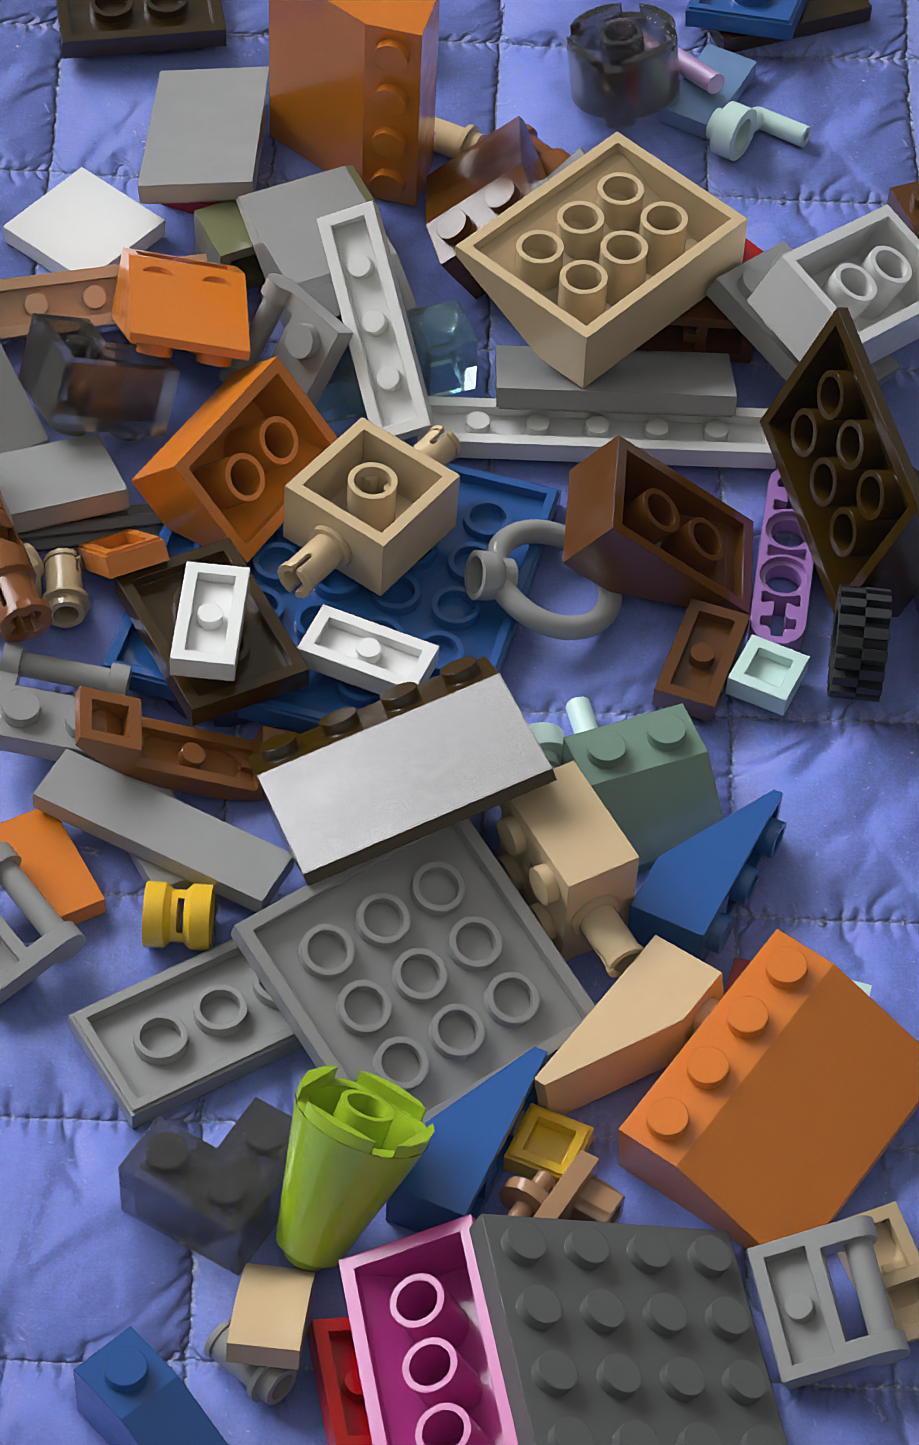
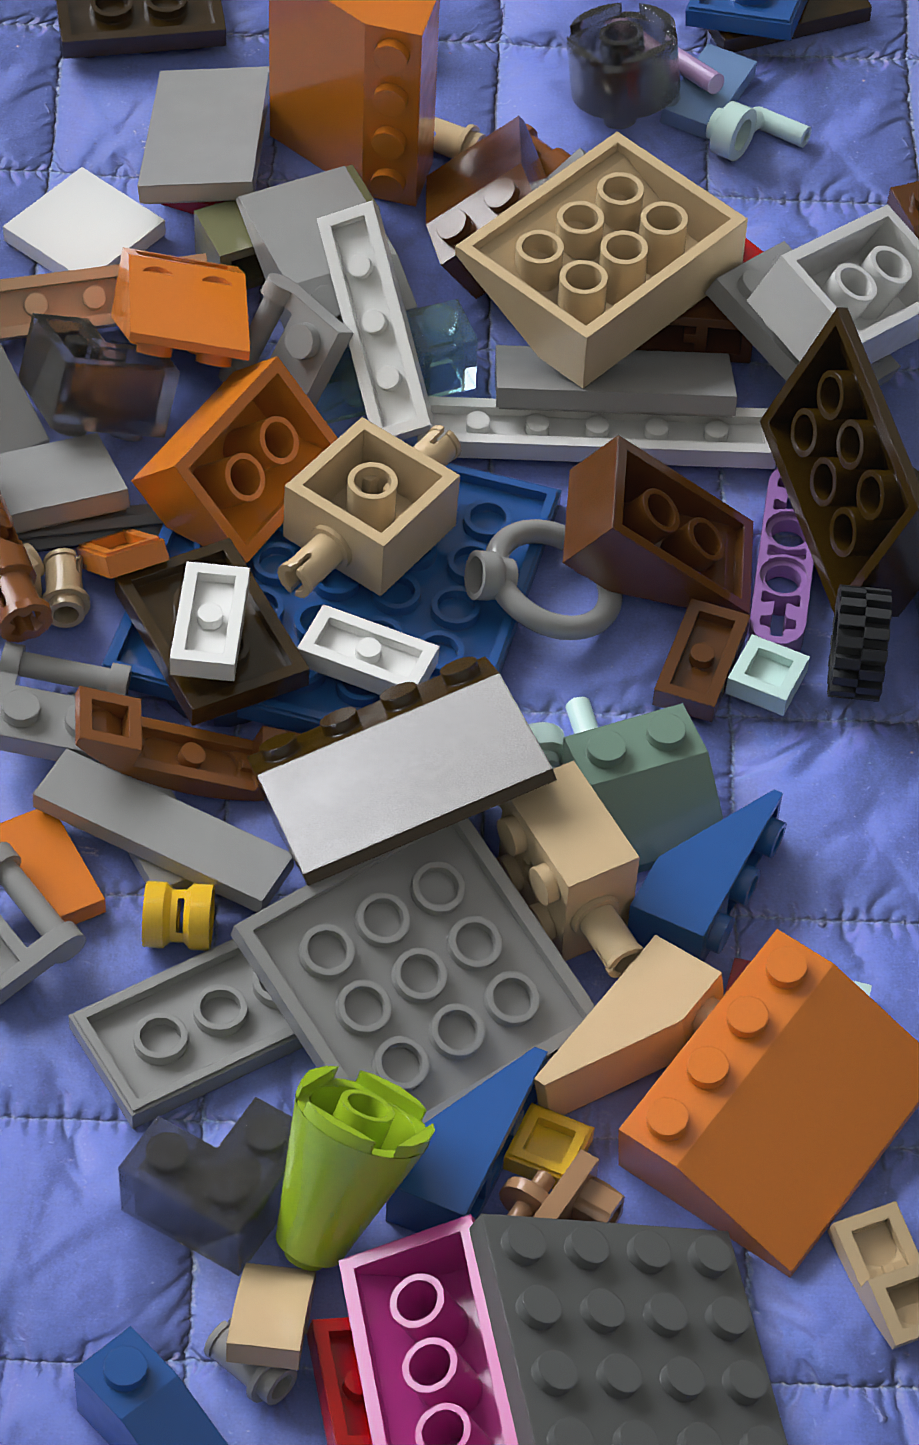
light grey plate [747,1215,910,1390] -> none

